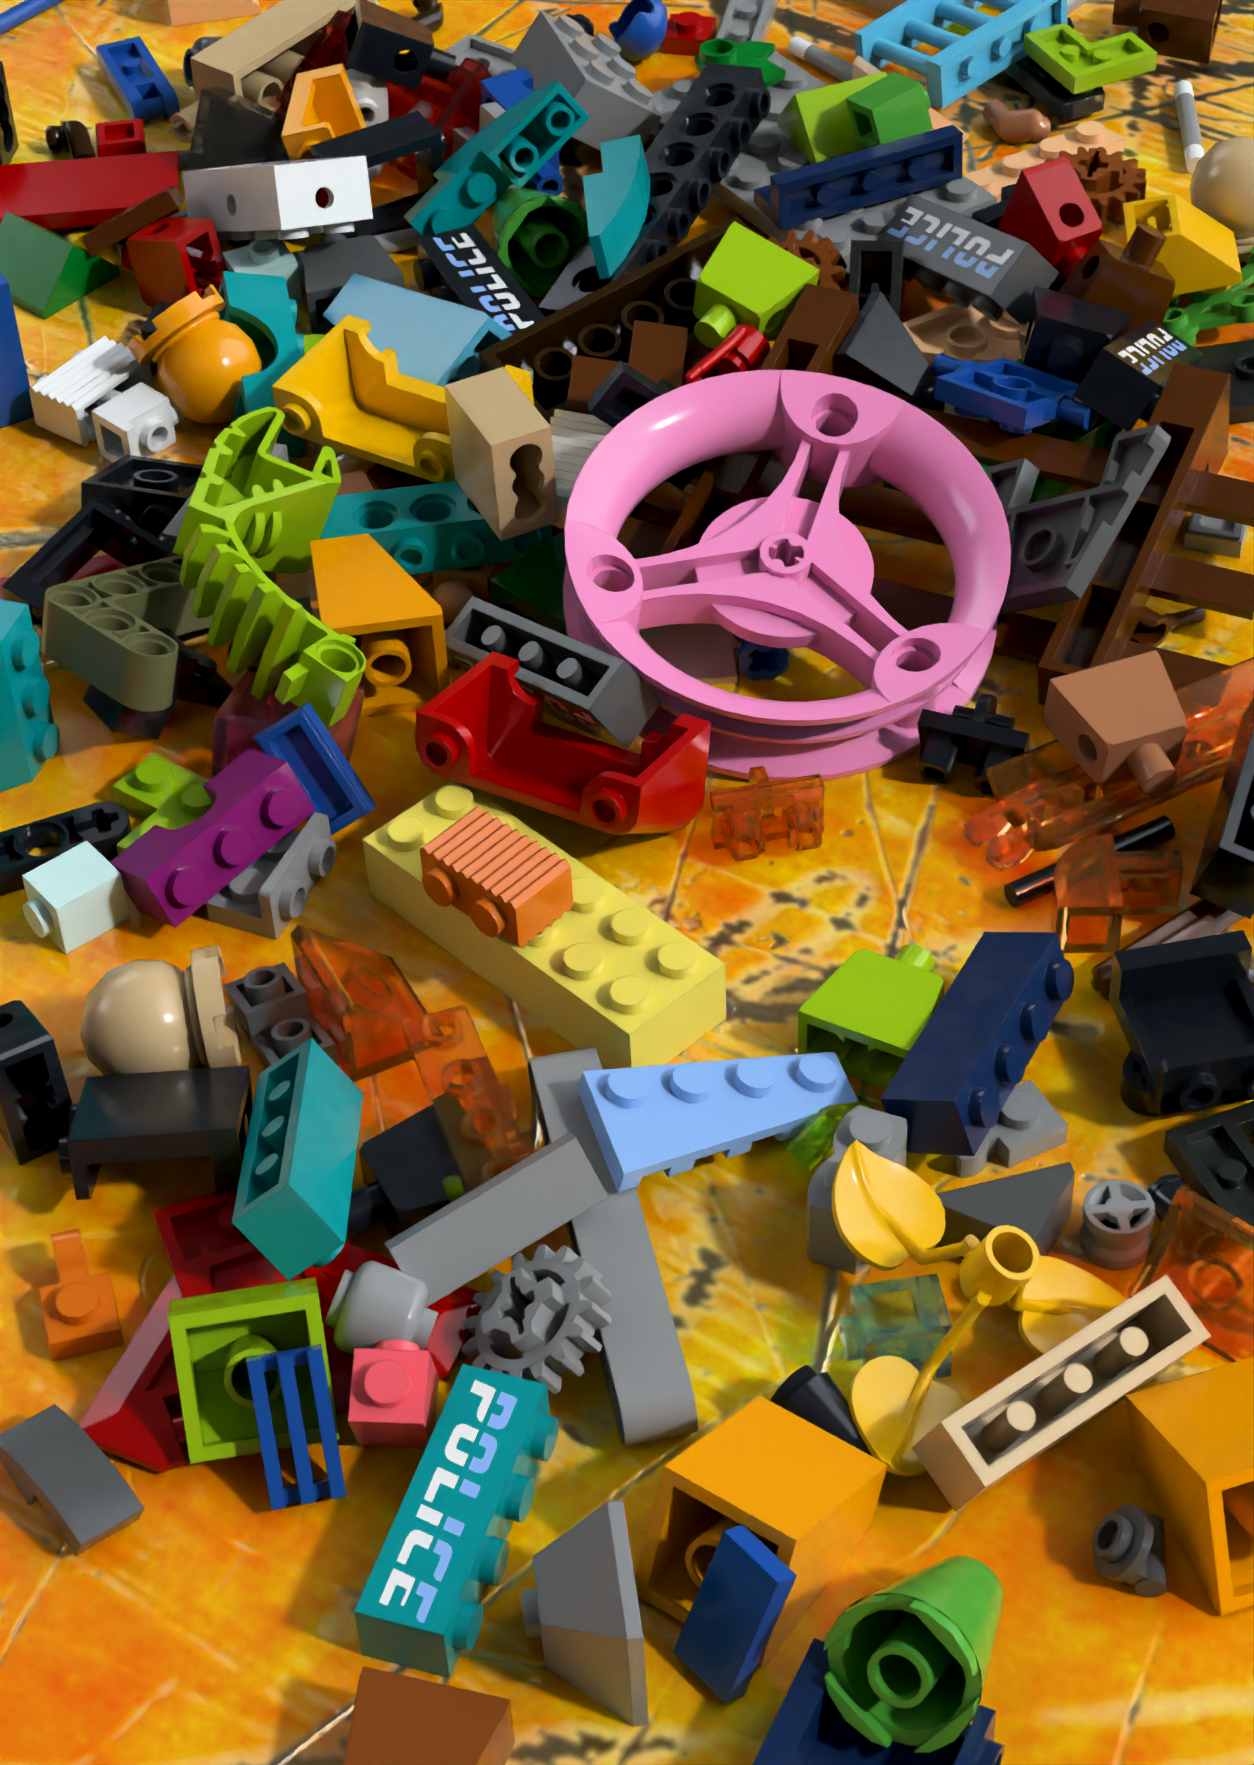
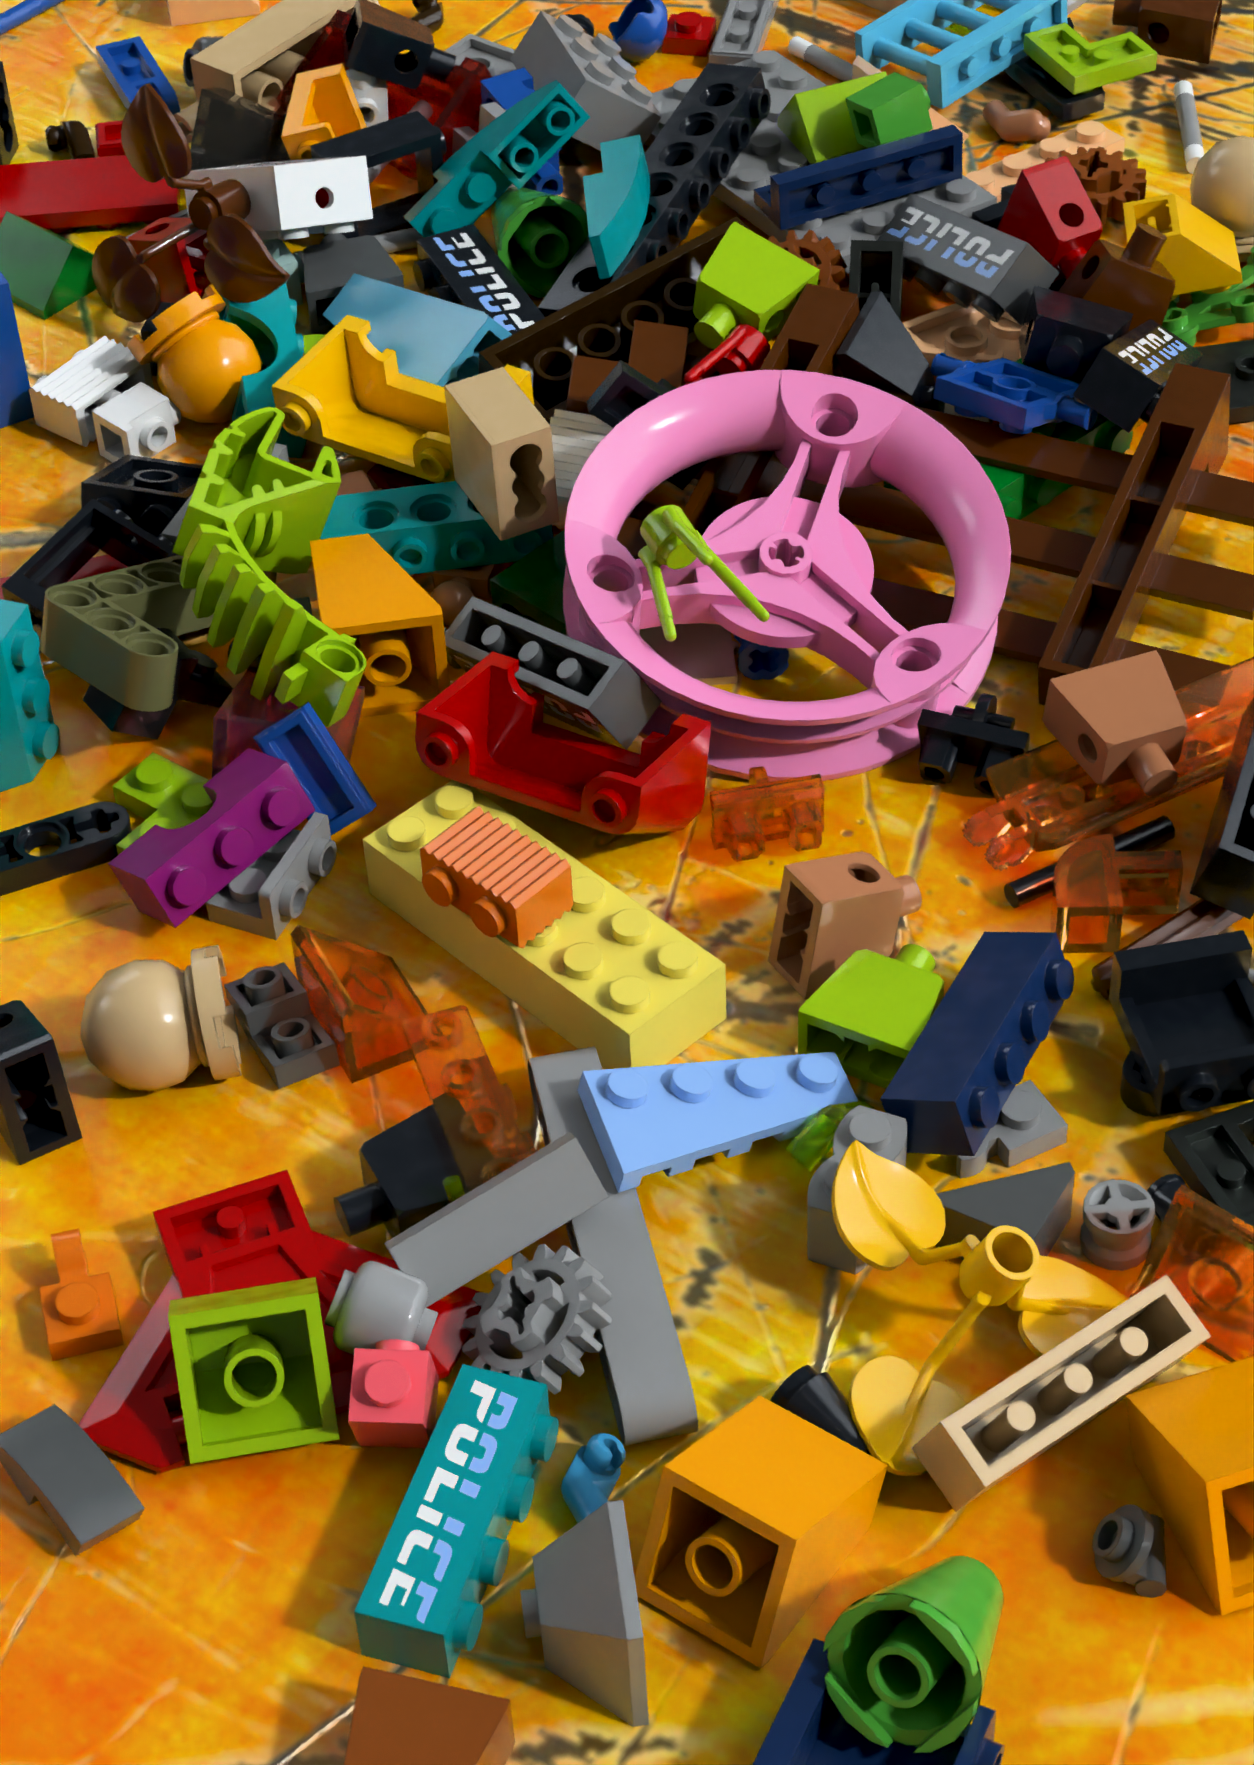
light aqua brick [22,840,130,954] -> none
black panel [58,1065,254,1200] -> none
reddish brown tile [82,186,185,257] -> none
teal brick [232,1037,364,1281] -> none
blue tile [246,1344,346,1510] -> none
blue tile [673,1524,797,1704] -> none
green plate [695,38,786,87] -> none
clear light blue brick [839,1274,952,1378] -> none
dark grey wing [986,424,1171,616] -> none
reddish brown hand [1132,606,1205,647] -> none
light grey tile [1183,513,1250,558] -> none
none -> reddish brown plant [92,83,290,322]
none -> dark azure arm [561,1433,626,1523]
none -> lime plant [638,505,770,642]
none -> nougat torso [768,851,922,999]

